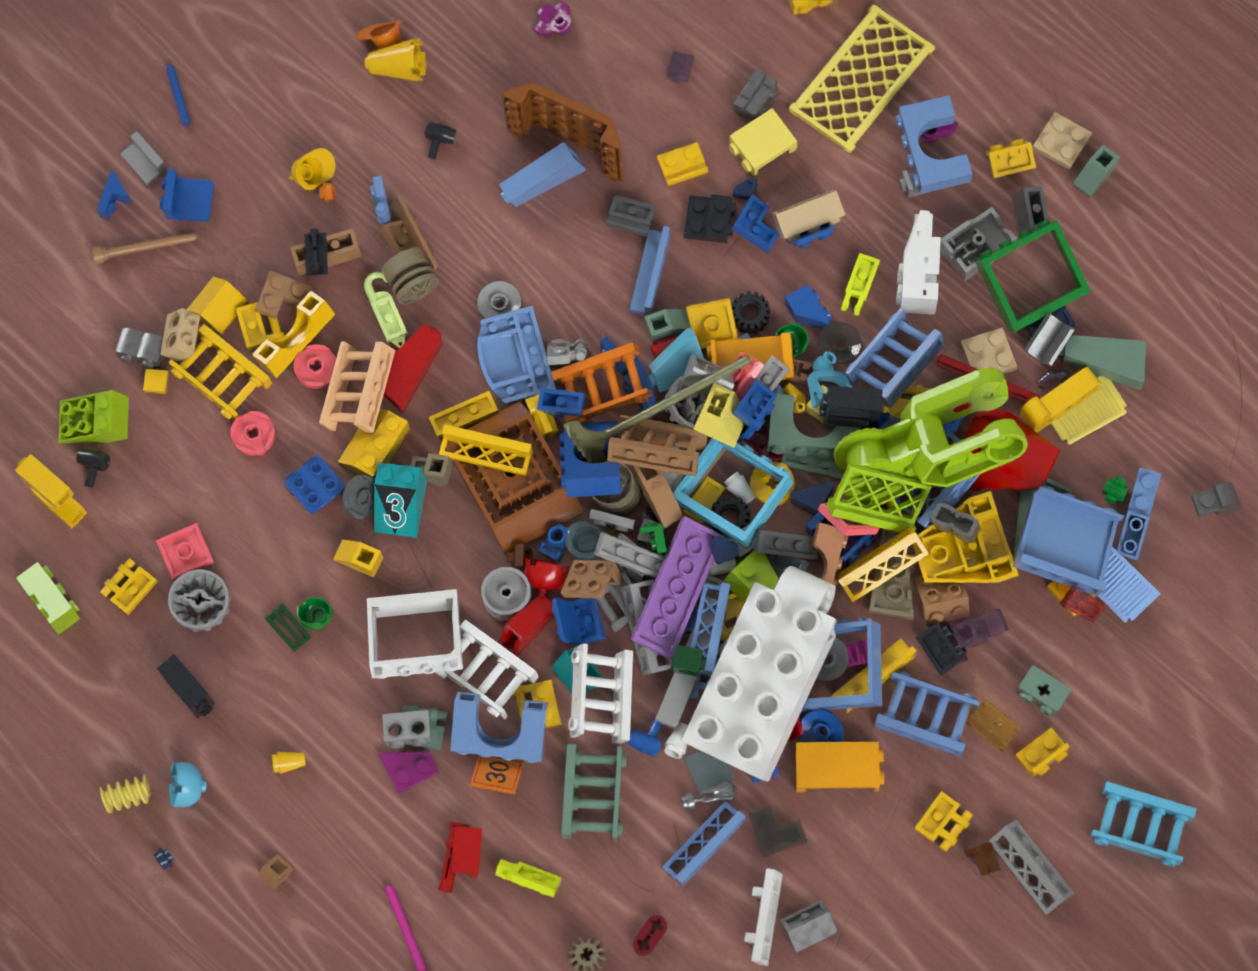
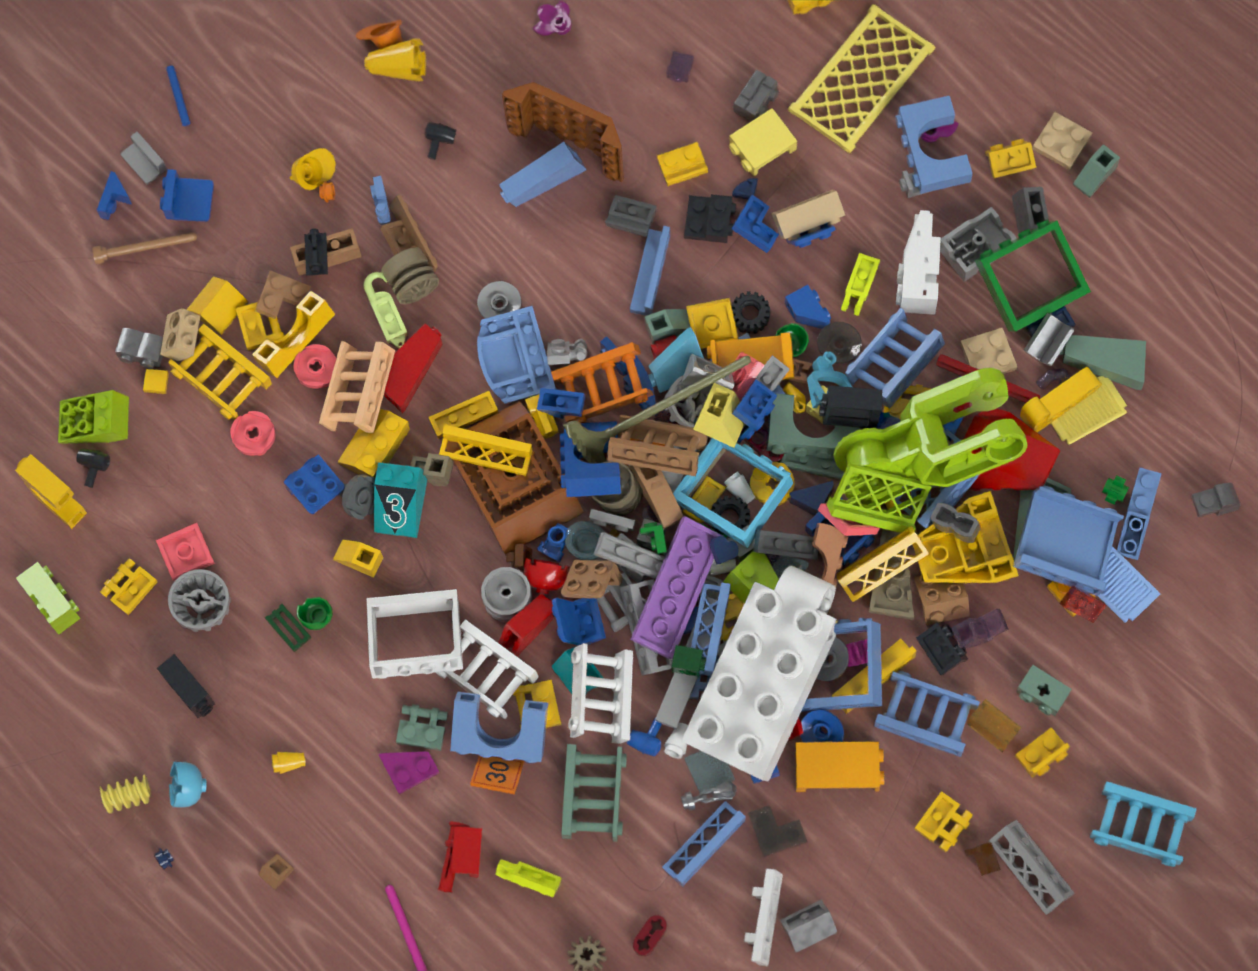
light grey brick [382,710,432,749] -> none

